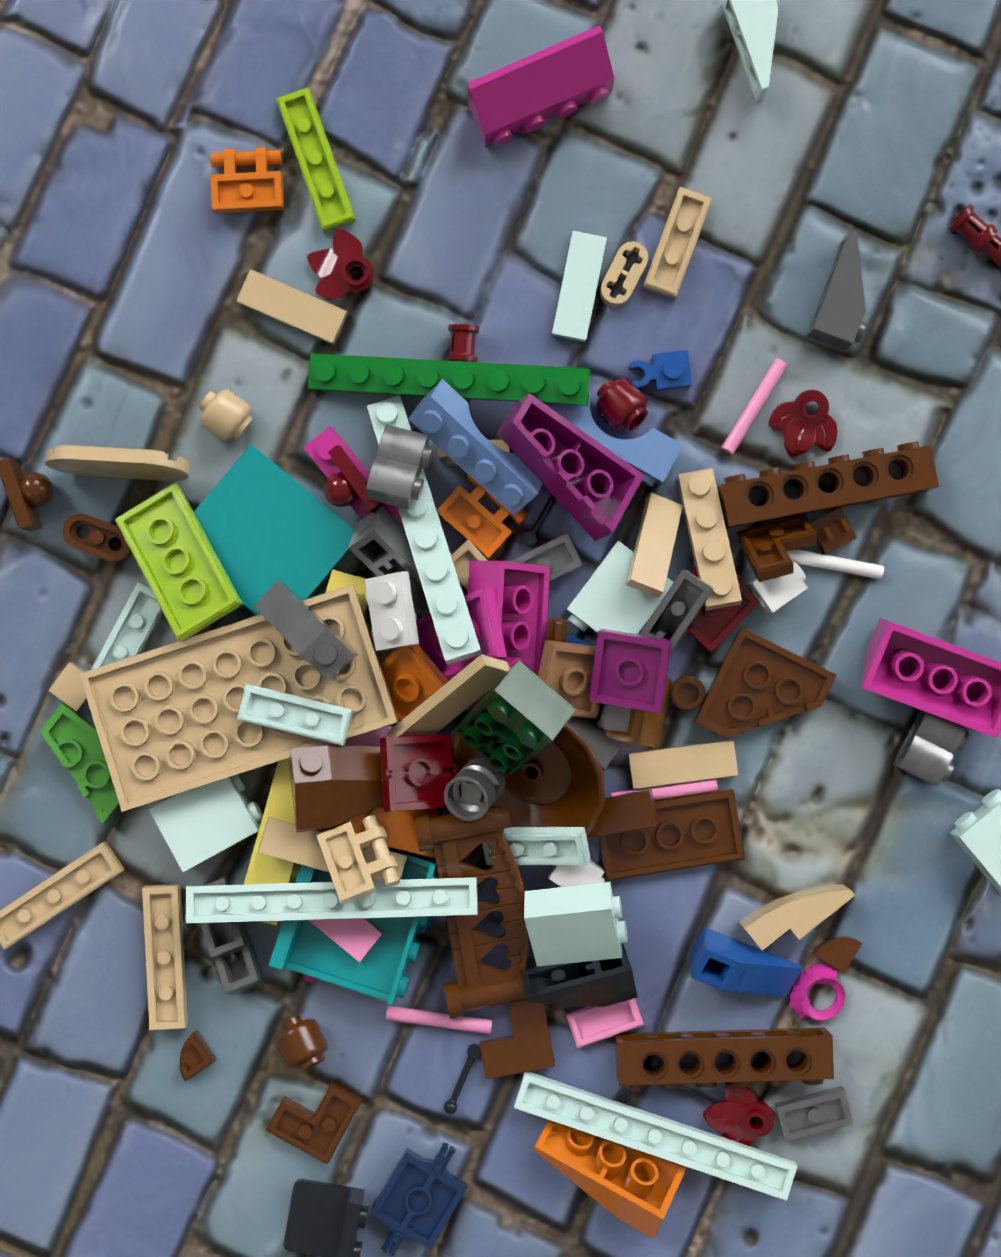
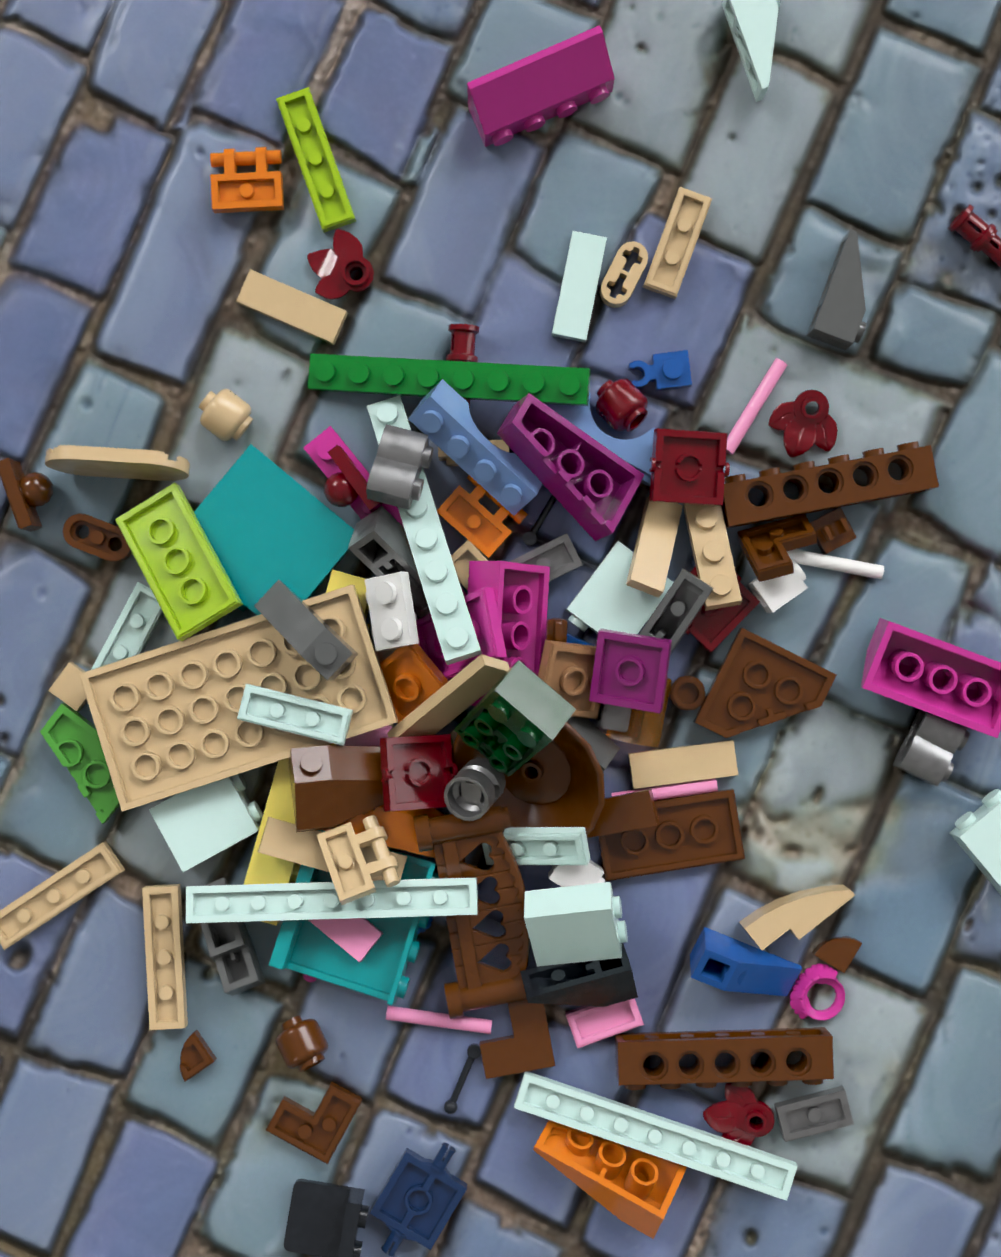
none -> dark red plate [649,428,730,506]

